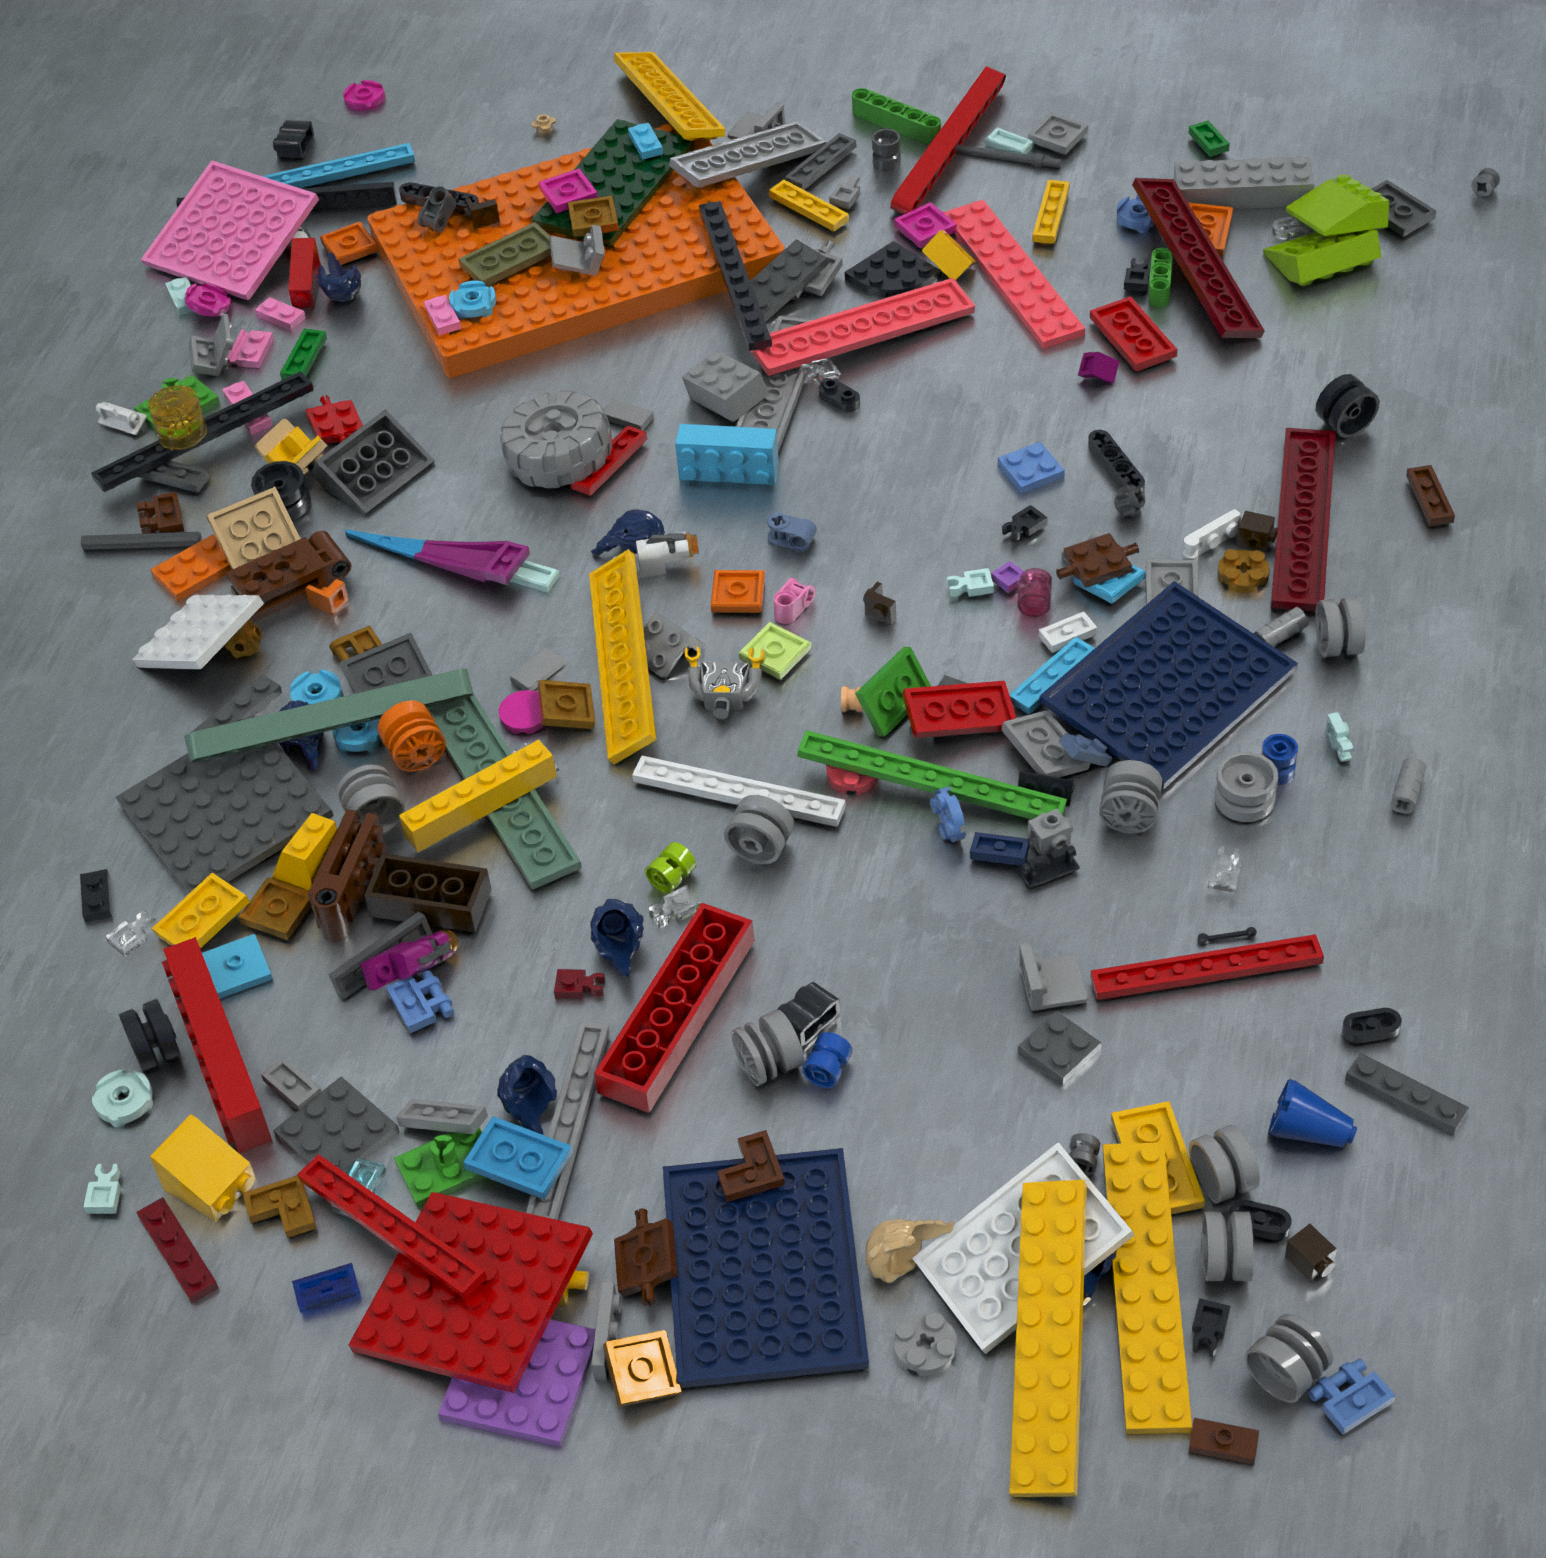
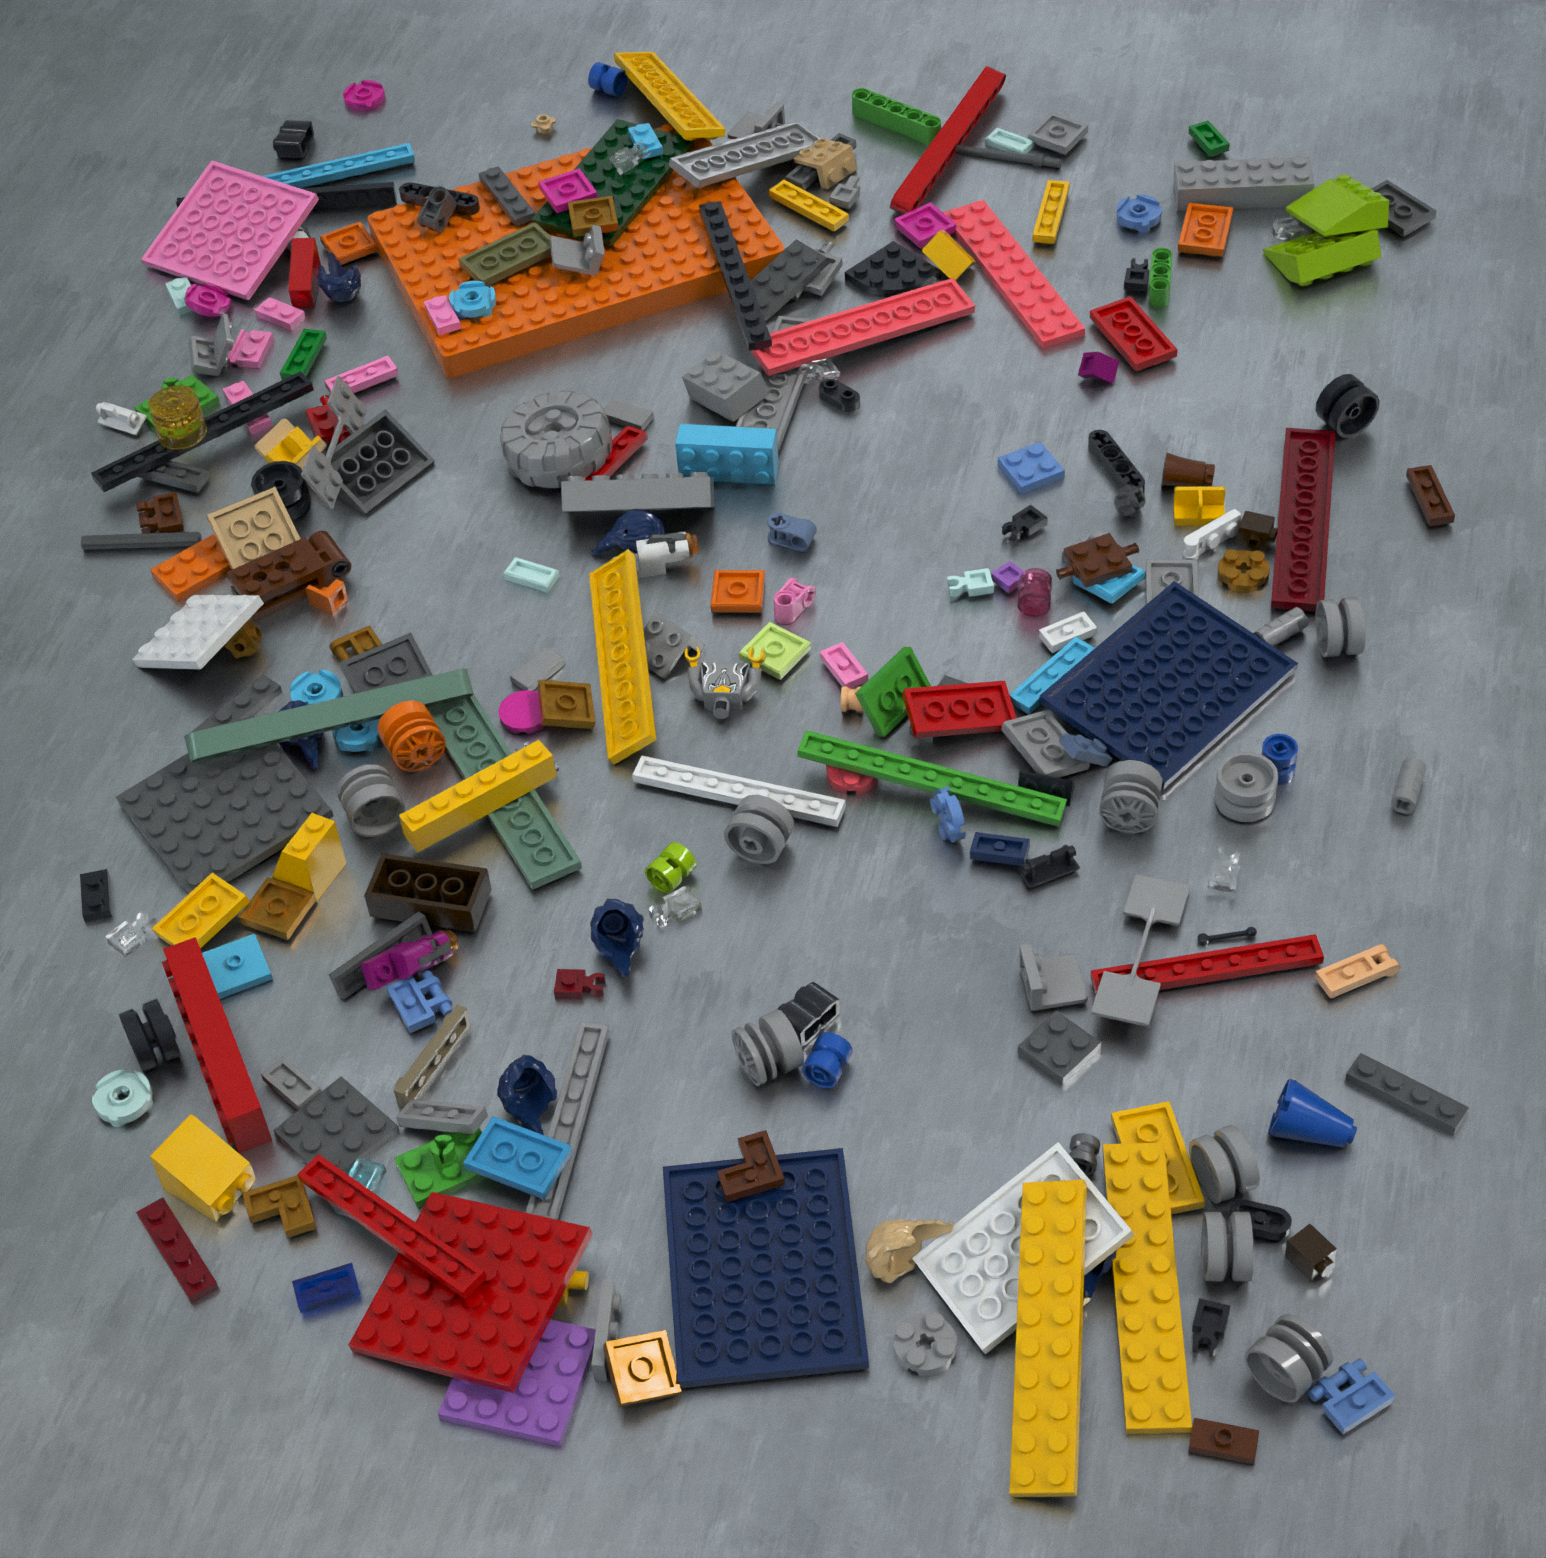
light aqua plate [83,1164,121,1214] -> none
reddish brown hinge [308,809,388,942] -> none
magenta plate [345,530,530,585] -> none
dark brown bracket [463,198,500,229] -> none
red brick [594,903,755,1113] -> none
reddish brown plate [614,1208,678,1306] -> none
dark brown bracket [863,581,896,625] -> none
dark grey wheel [872,129,901,171] -> none
light grey brick [1028,809,1073,856] -> none
dark red plate [1132,178,1265,338] -> none
light aqua plate [1325,712,1354,762] -> none
black plate [1342,1008,1402,1043] -> none
flat silver wheel [1471,168,1500,197] -> none
none -> light grey hinge [301,376,367,511]
none -> bright pink plate [324,356,399,394]
none -> dark tan plate [394,1004,471,1109]
none -> dark grey plate [479,166,535,227]
none -> light grey brick [561,472,714,512]
none -> blue wheel [588,62,628,97]
none -> clear plate [609,140,651,176]
none -> tan bracket [793,138,858,189]
none -> bright pink plate [820,642,868,689]
none -> light grey hinge [1091,874,1191,1027]
none -> reddish brown plant [1161,452,1215,487]
none -> yellow panel [1173,487,1225,526]
none -> light nougat plate [1315,944,1401,999]

